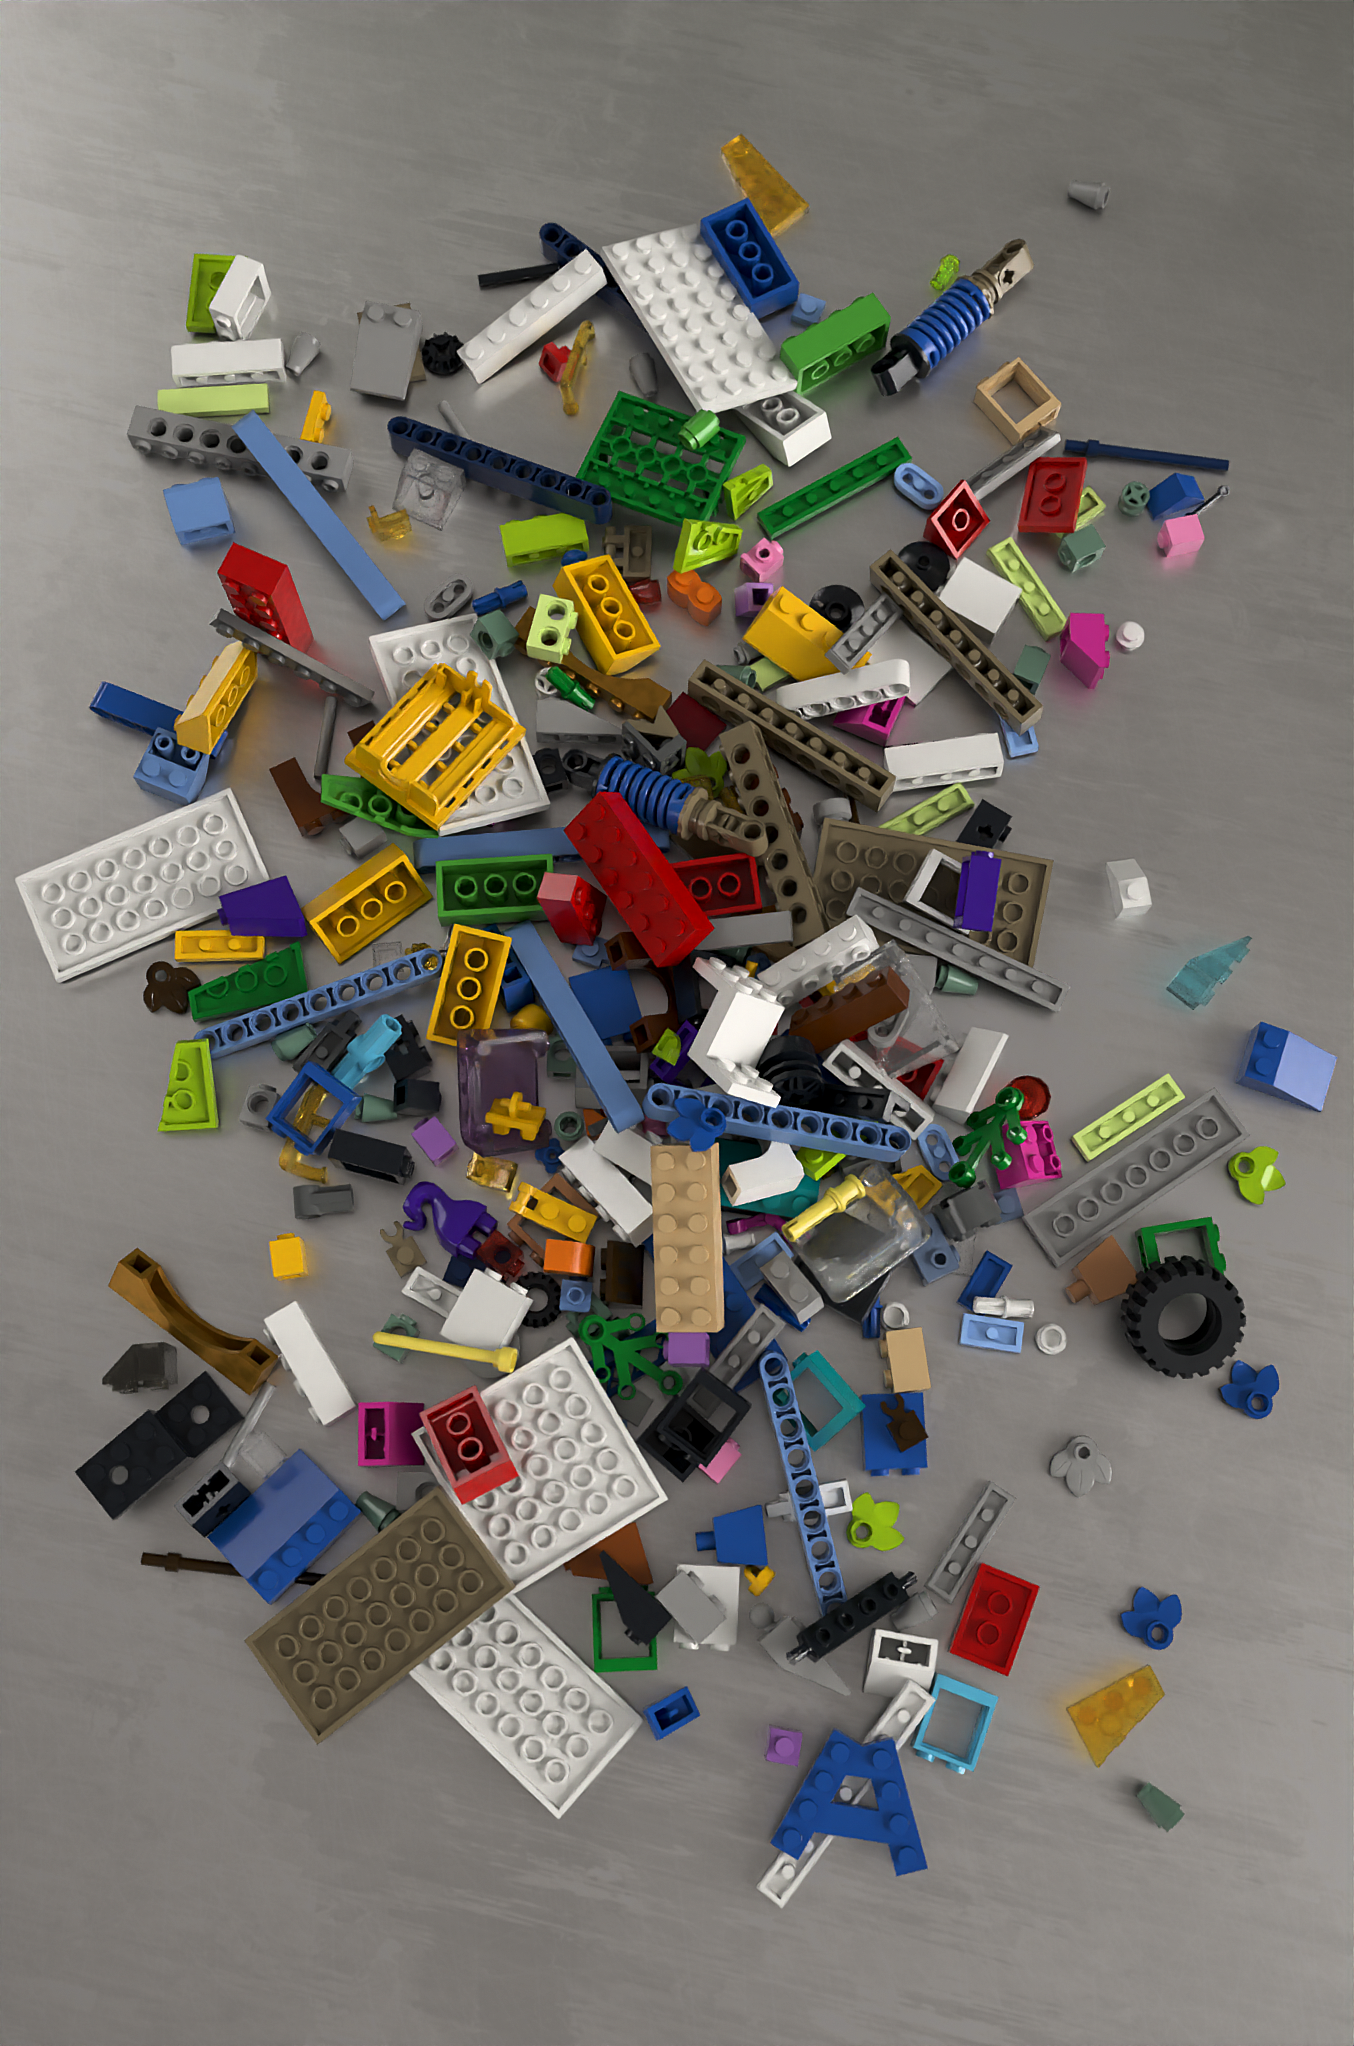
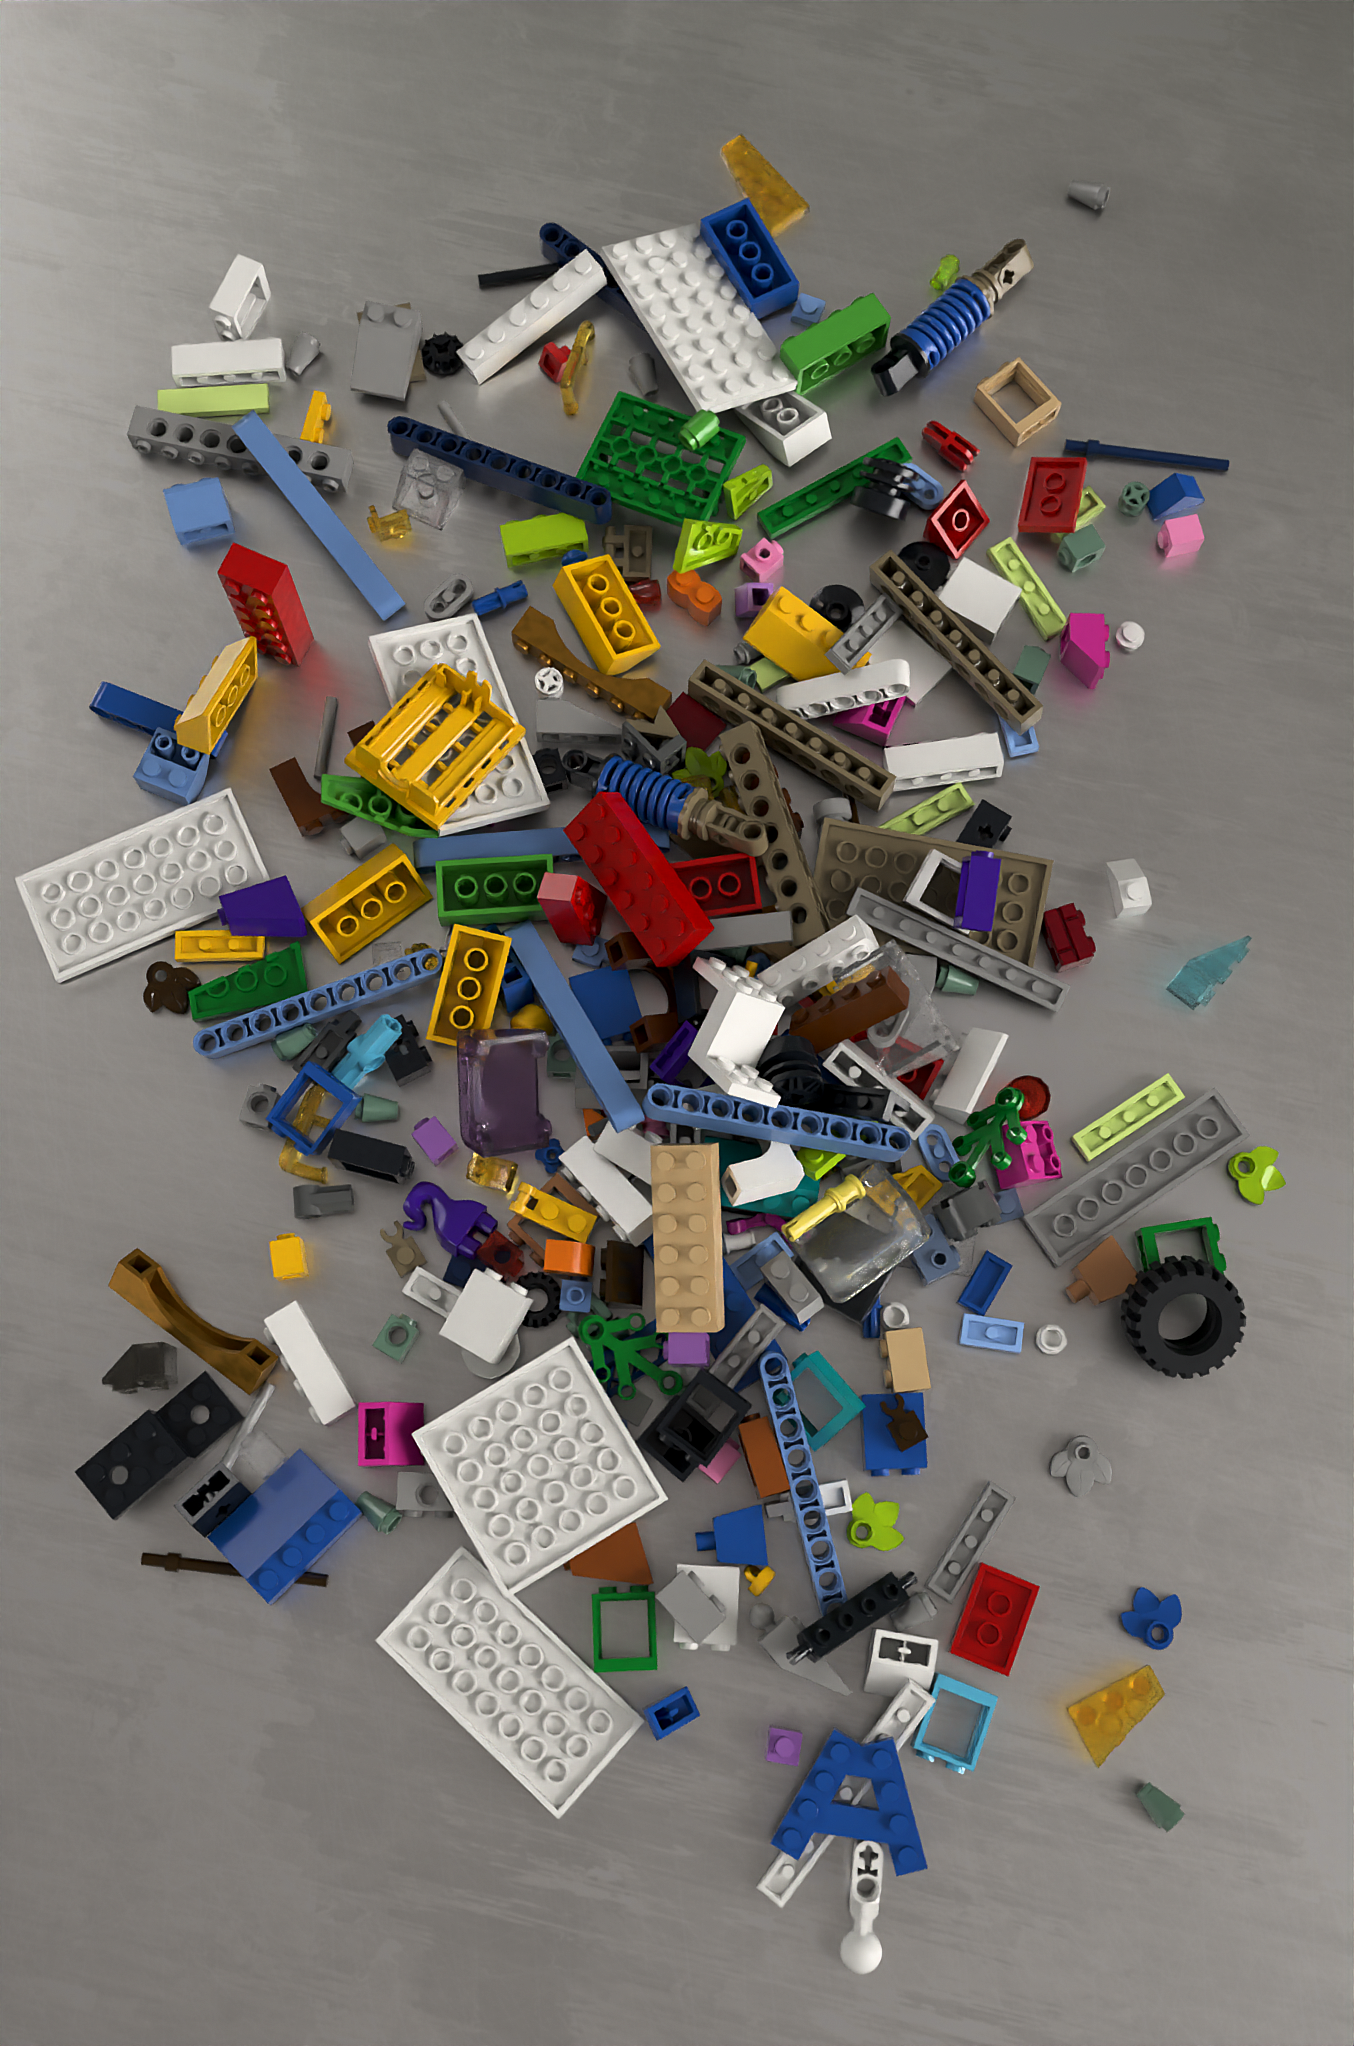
lime wing [158,1039,219,1132] -> none
lime wing [186,254,248,333] -> none
dark grey plate [209,608,375,707] -> none
dark tan plate [244,1485,516,1745] -> none
light yellow piece [373,1331,517,1373] -> none
black brick [393,1078,442,1116] -> none
red slope [419,1385,519,1505] -> none
sand green brick [470,609,520,660] -> none
yellow hips [485,1091,546,1141] -> none
yellowish green brick [526,594,578,664] -> none
green axle [545,666,595,712] -> none
sand green cone [554,1111,584,1141] -> none
black slope [599,1550,673,1646] -> none
lime tile [652,1028,681,1066] -> none
blue plate [666,1098,727,1152] -> none
light grey tile [966,426,1061,501] -> none
white axle [973,1295,1034,1319] -> none
black hinge [1184,485,1230,516] -> none
blue plate [1220,1360,1279,1419] -> none
slope [1236,1022,1337,1112] -> none
none -> dark orange window [736,1412,791,1500]
none -> white beam [840,1839,883,1974]
none -> black wheel [849,457,920,521]
none -> red arm [922,421,981,473]
none -> dark red brick [1041,903,1096,973]

